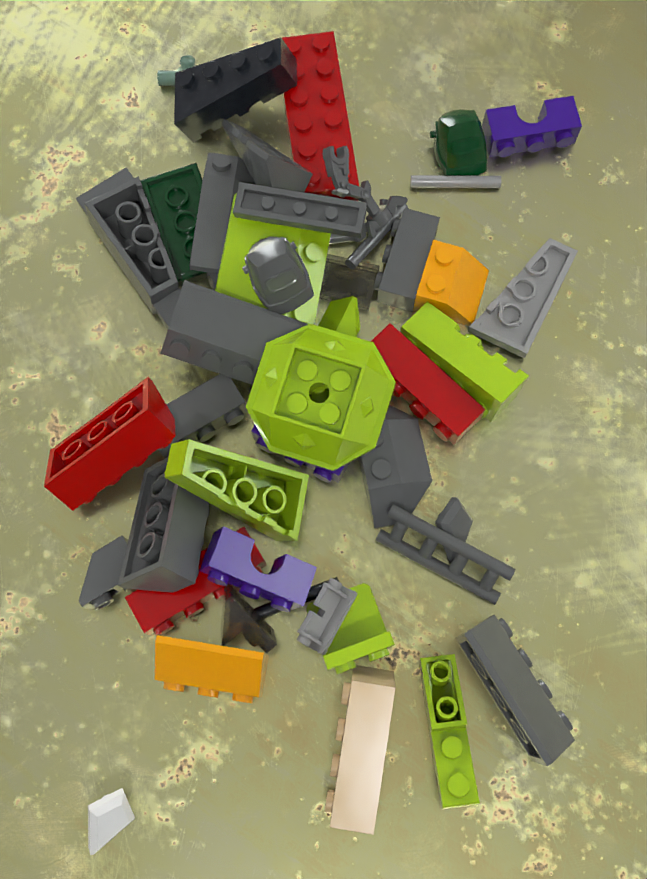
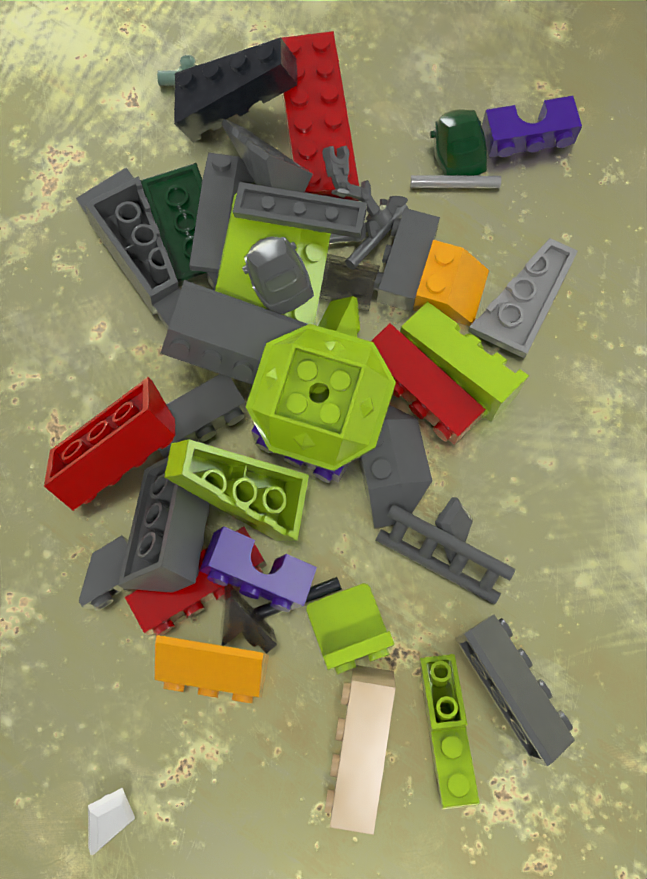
light grey hinge [297,578,358,655] -> none

